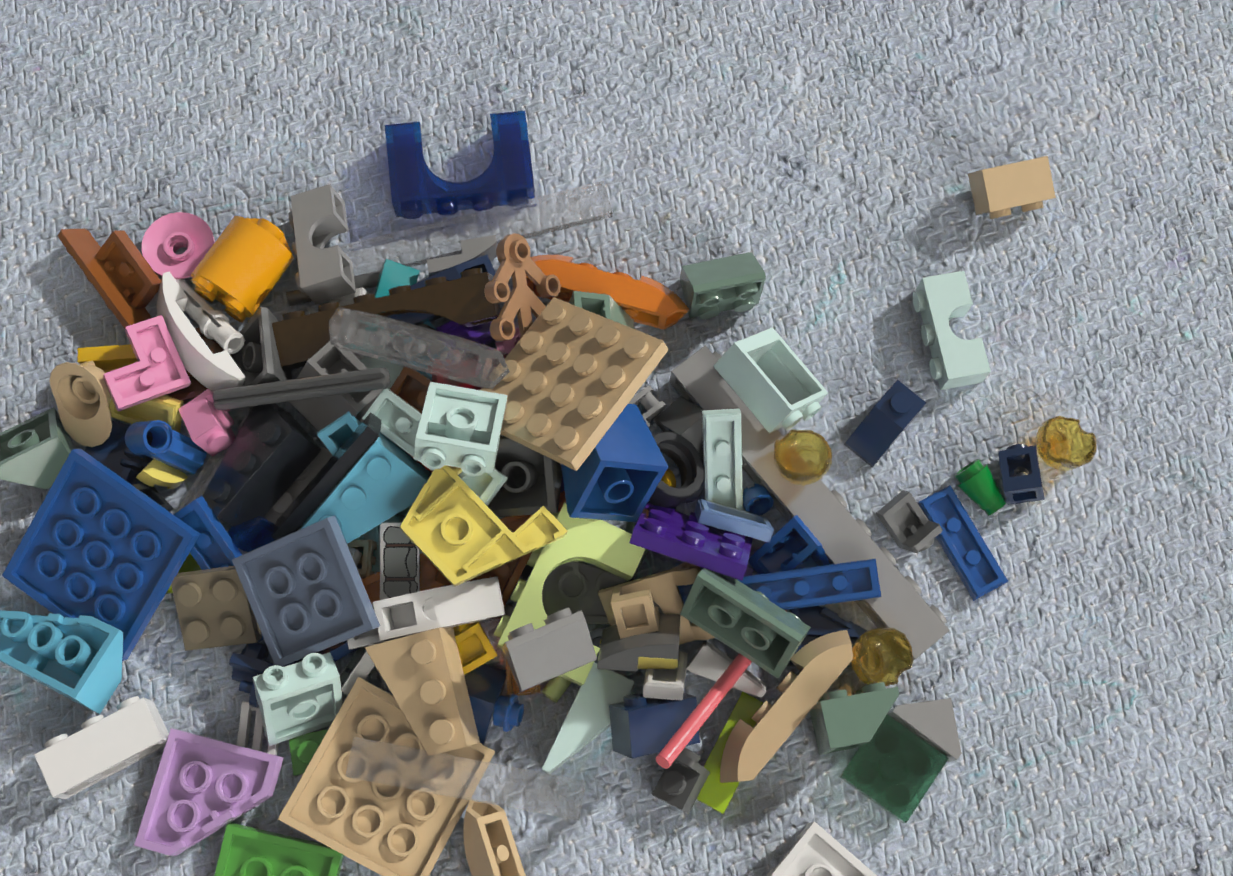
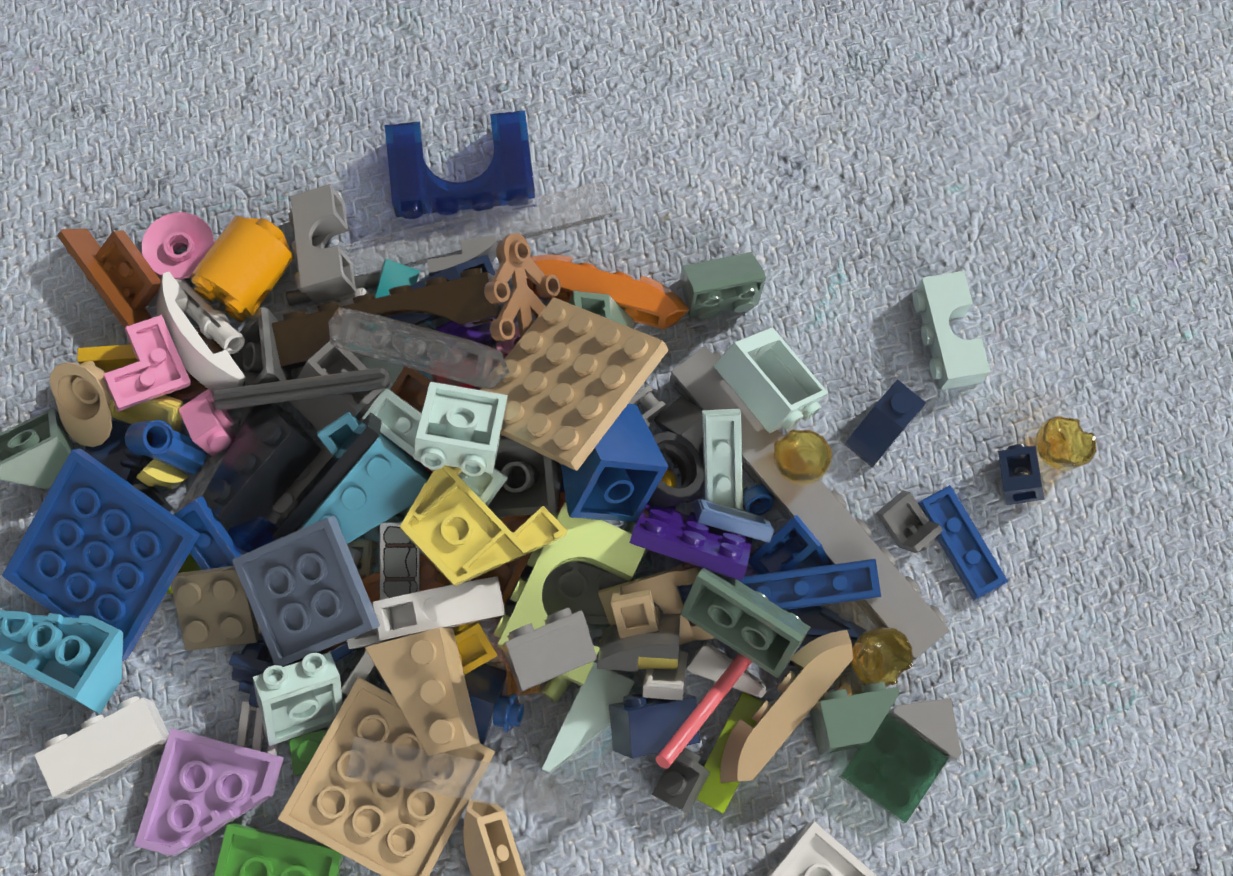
green cone [954,459,1006,516] -> none
tan brick [968,156,1056,219] -> none

